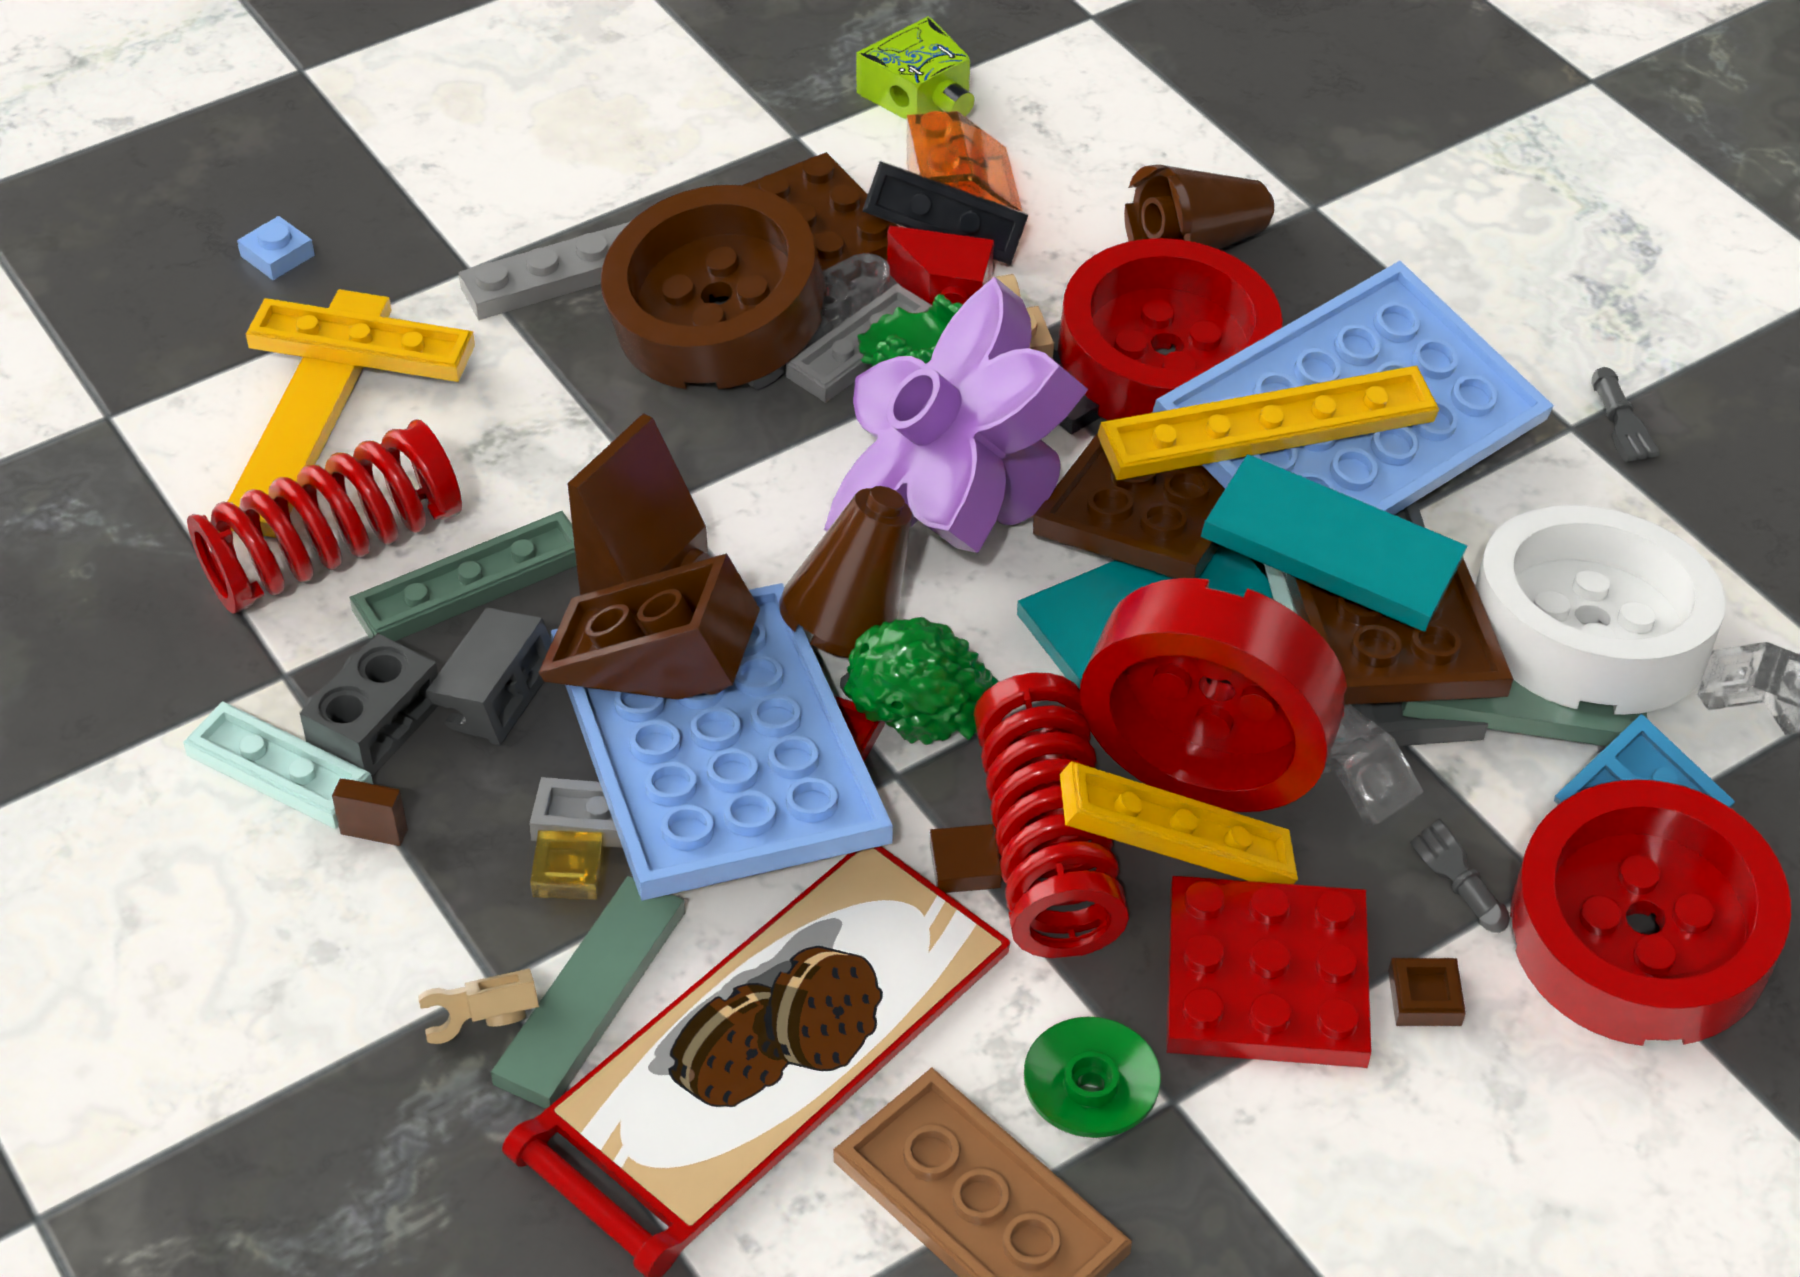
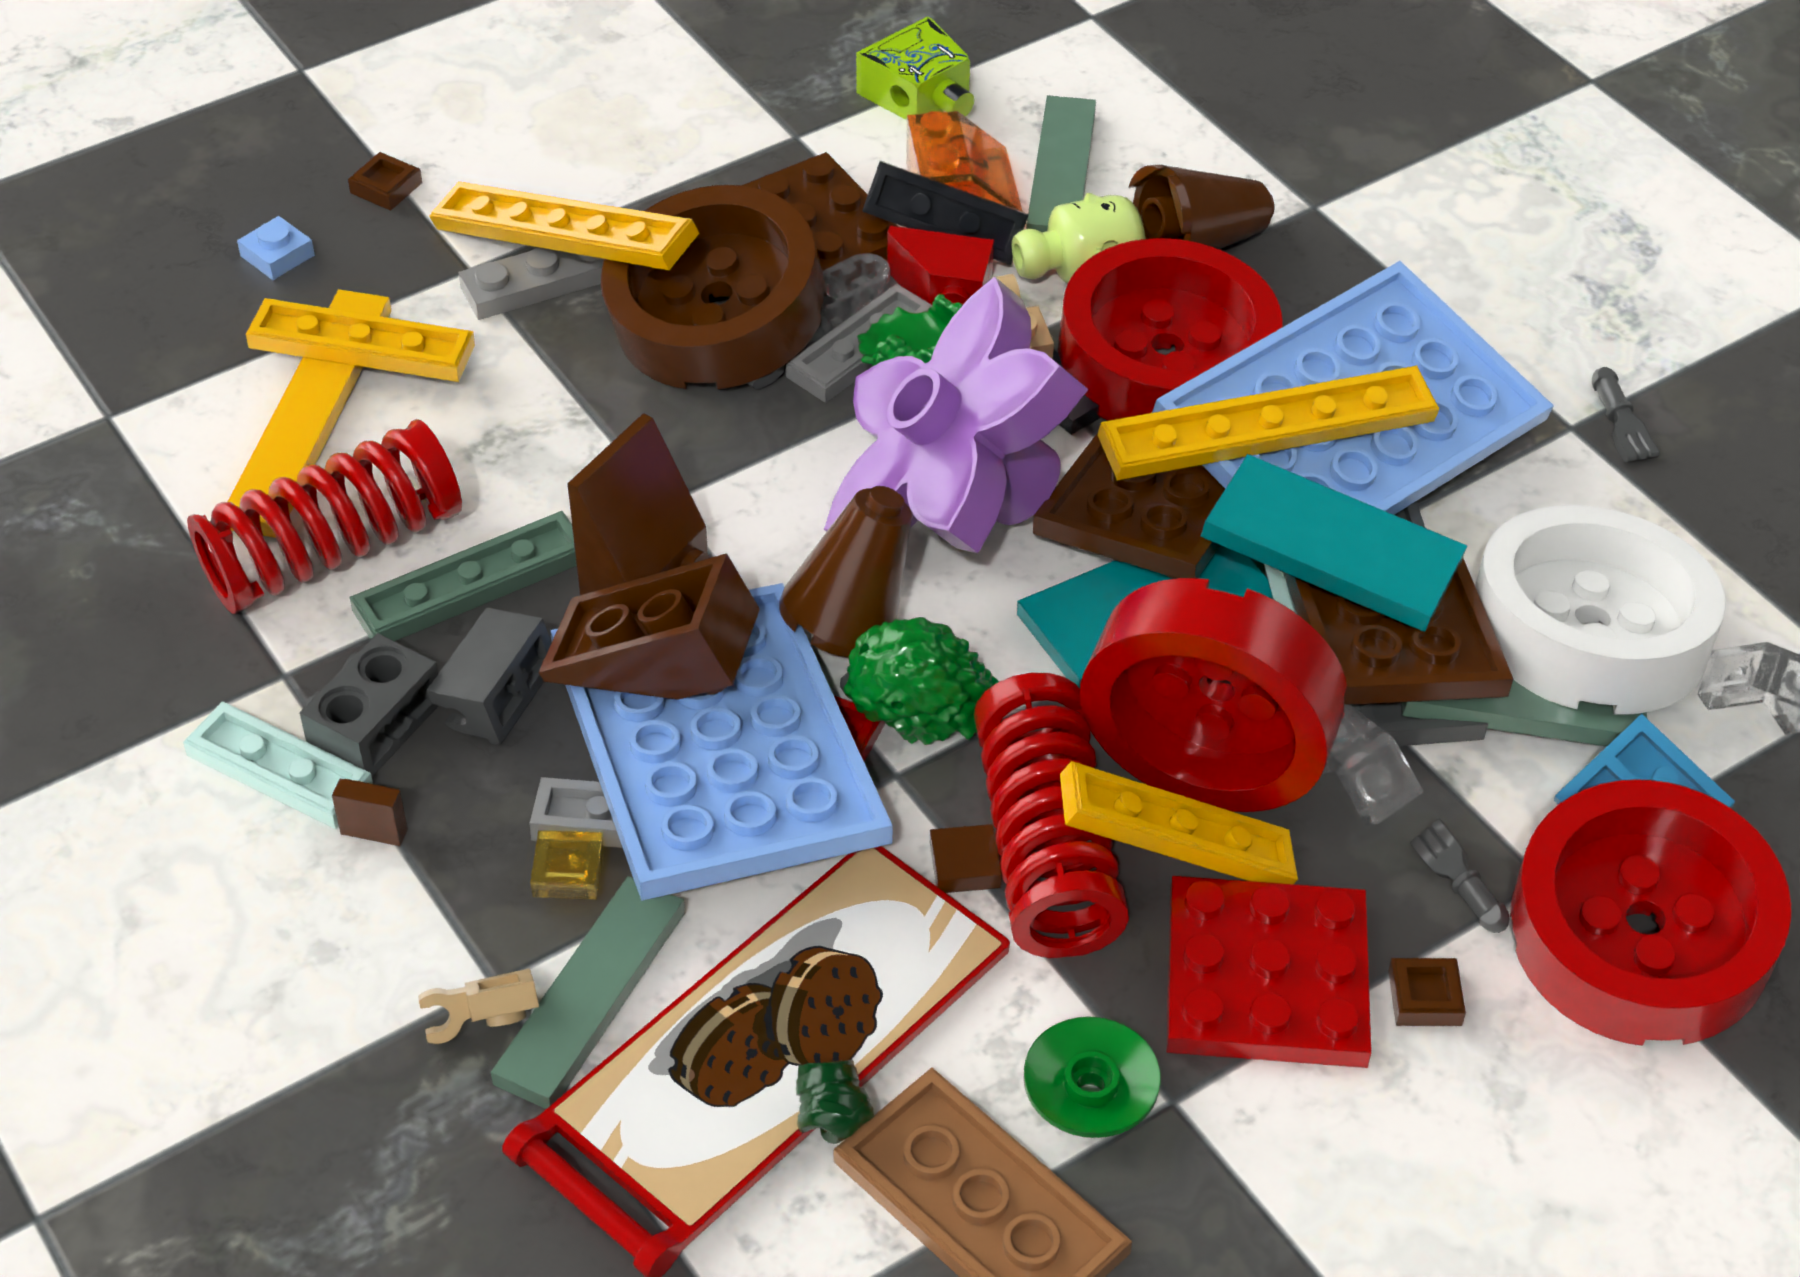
none -> reddish brown tile [348,152,422,211]
none -> yellow tile [429,181,699,270]
none -> dark green arm [796,1060,874,1144]
none -> yellowish green piece [1012,193,1146,284]
none -> sand green tile [1026,95,1096,232]

